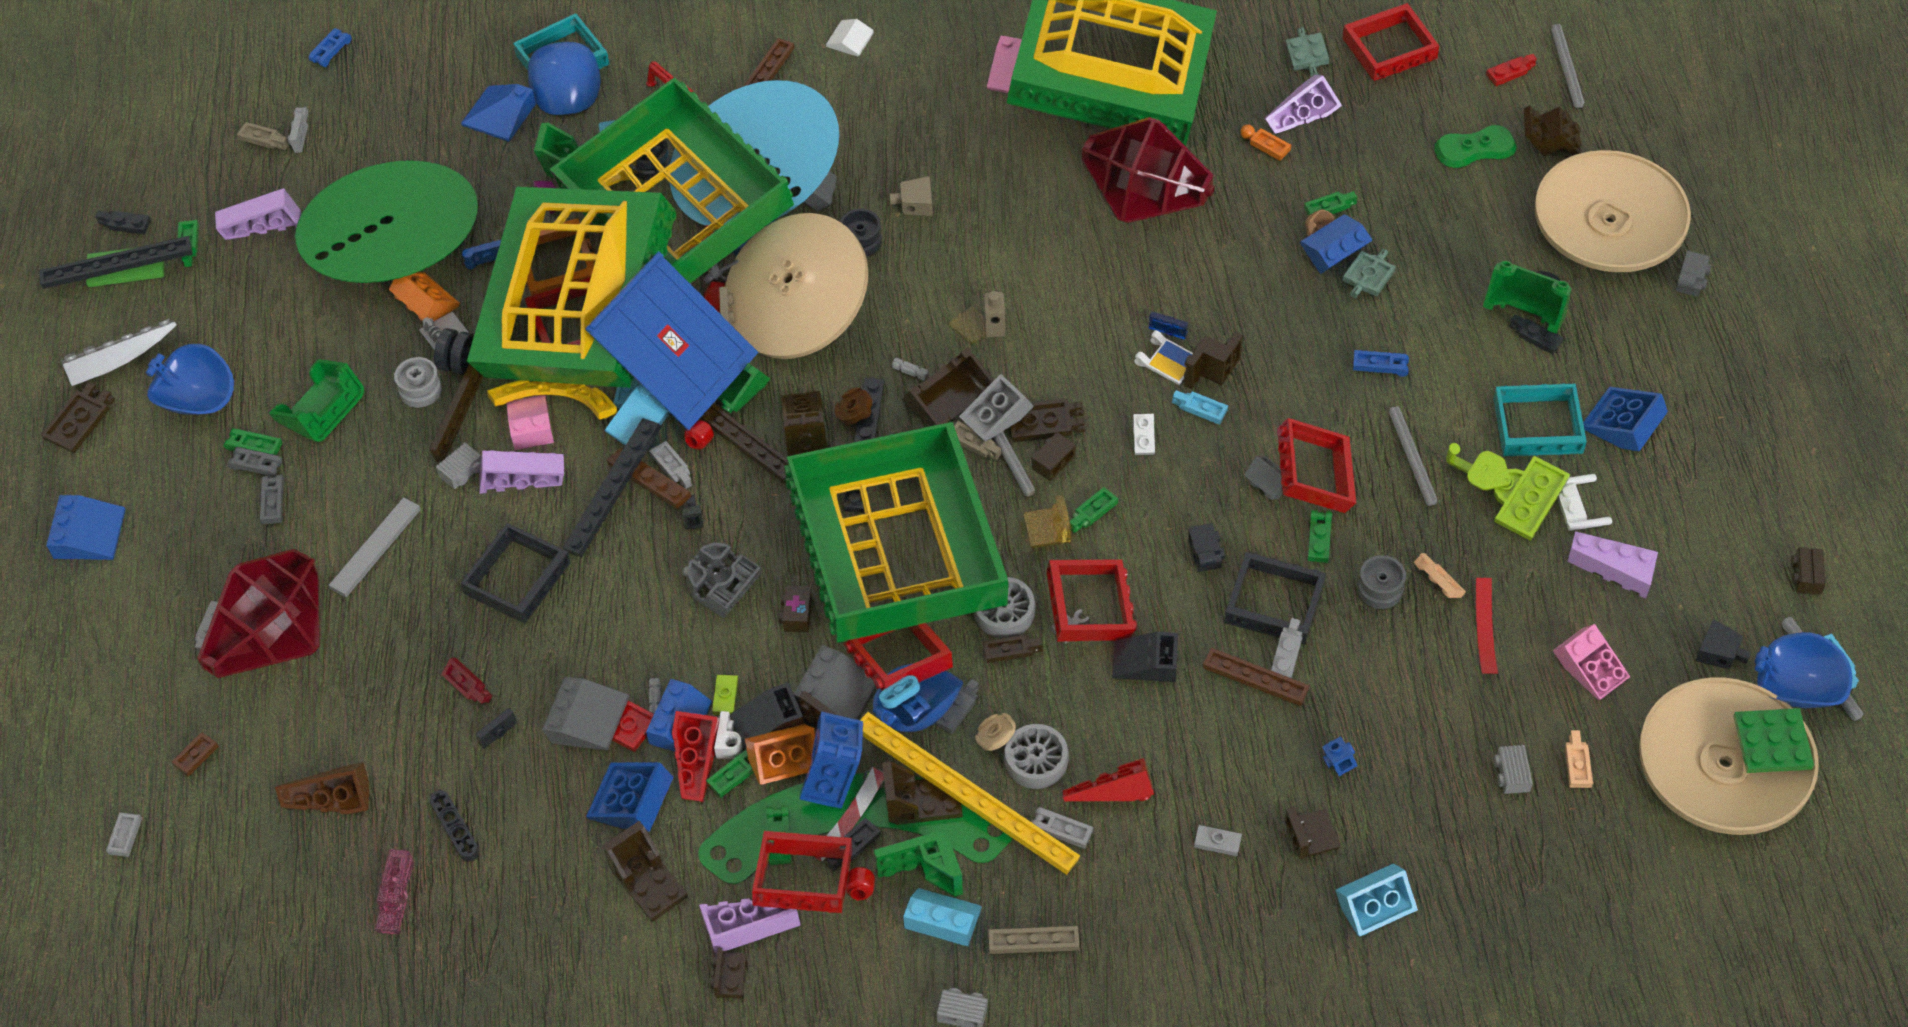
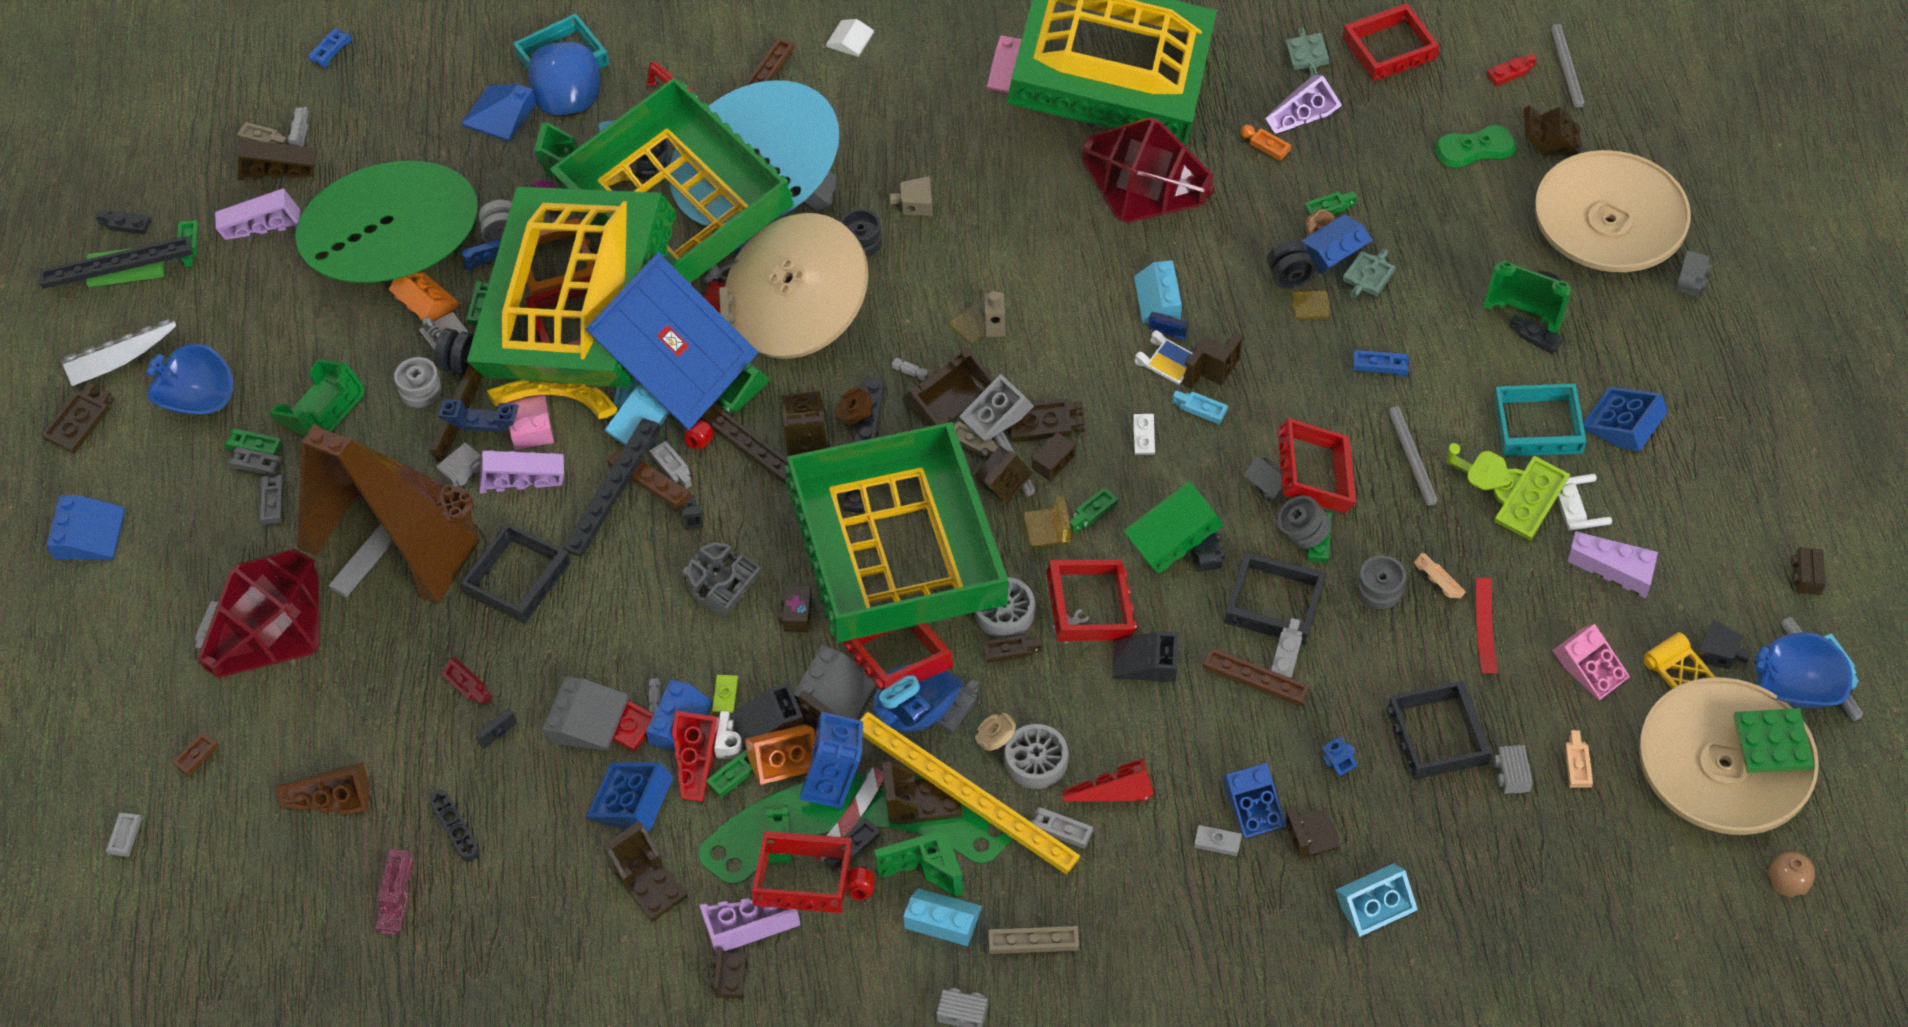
none -> dark brown wedge [238,139,316,180]
none -> reddish brown piece [297,424,479,604]
none -> dark blue slope [438,399,519,432]
none -> green plate [466,280,489,325]
none -> light grey wheel [479,200,512,243]
none -> dark brown bracket [974,445,1034,504]
none -> green slope [1123,481,1224,574]
none -> medium azure slope [1134,260,1182,324]
none -> blue slope [1221,763,1286,838]
none -> black wheel [1267,240,1316,288]
none -> dark grey wheel [1277,495,1330,549]
none -> clear yellow piece [1292,291,1330,320]
none -> black window [1386,680,1492,780]
none -> yellow piece [1644,632,1716,689]
none -> medium nougat cylinder [1768,852,1815,897]

